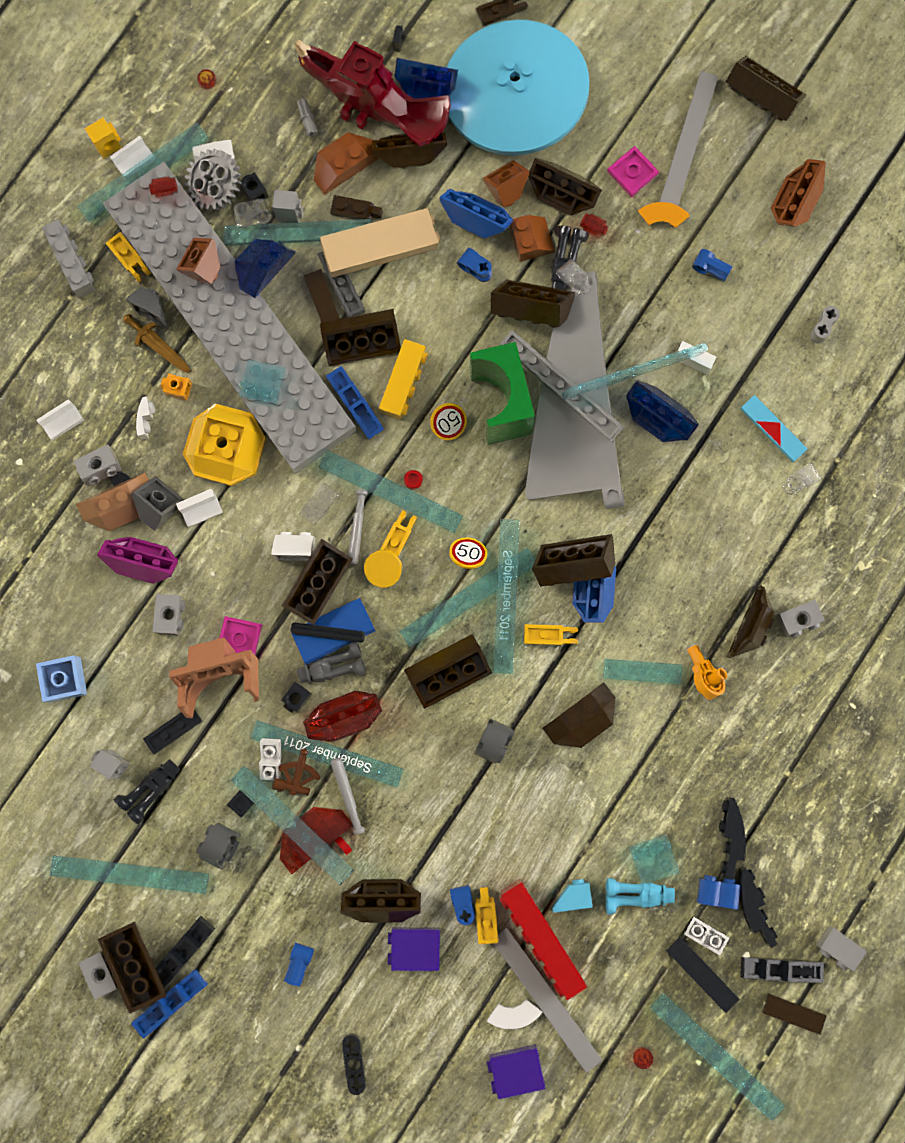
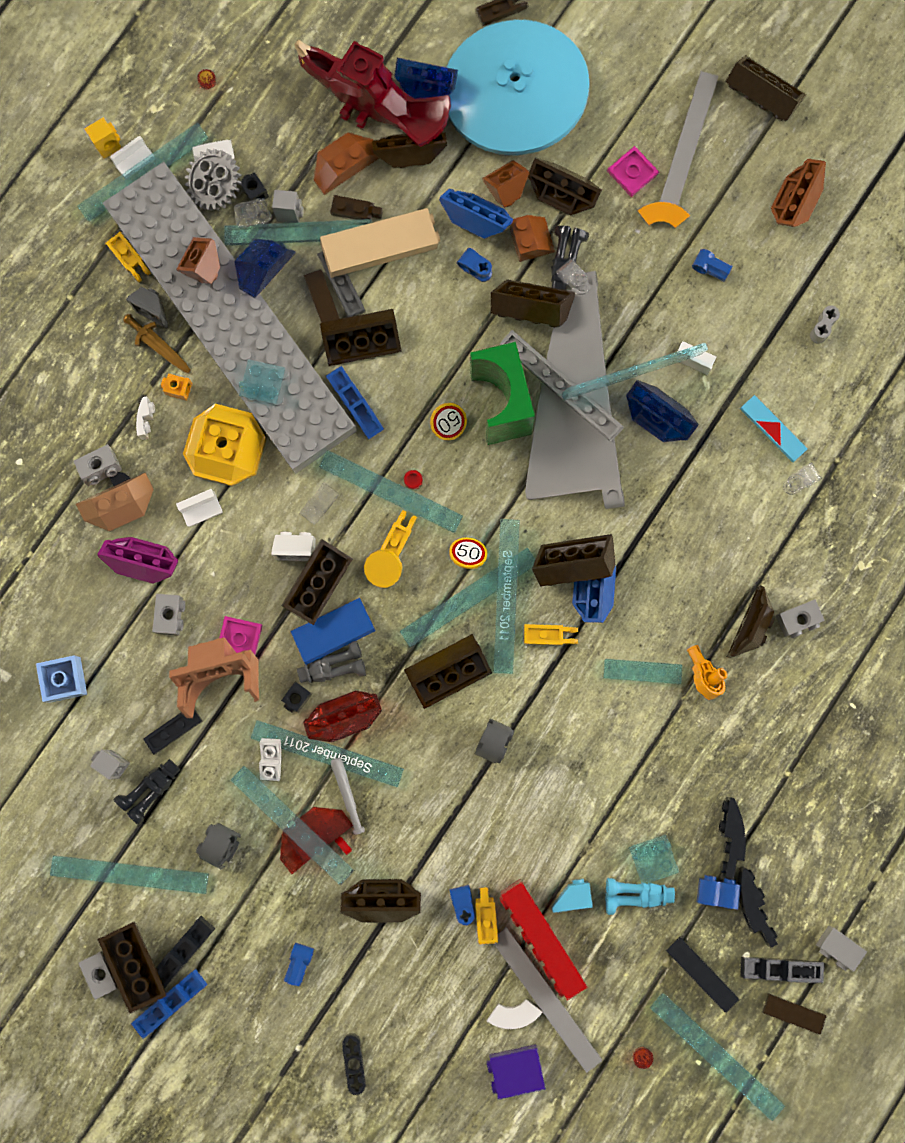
white panel [37,400,84,441] -> none
light grey brick [42,219,96,298] -> none
dark grey slope [132,476,184,531] -> none
clear red brick [149,176,178,198] -> none
black tile [227,790,255,818] -> none
reddish brown piece [272,749,321,796] -> none
black axle [290,622,365,643] -> none
light grey axle [297,98,318,137] -> none
light grey piece [348,489,368,565] -> none
yellow brick [379,339,428,420] -> none
dark purple brick [388,927,440,971] -> none
black tile [392,25,404,52] -> none
dark brown wedge [542,682,616,748] -> none
clear red brick [580,213,609,238] -> none
white slope [684,917,730,955] -> none

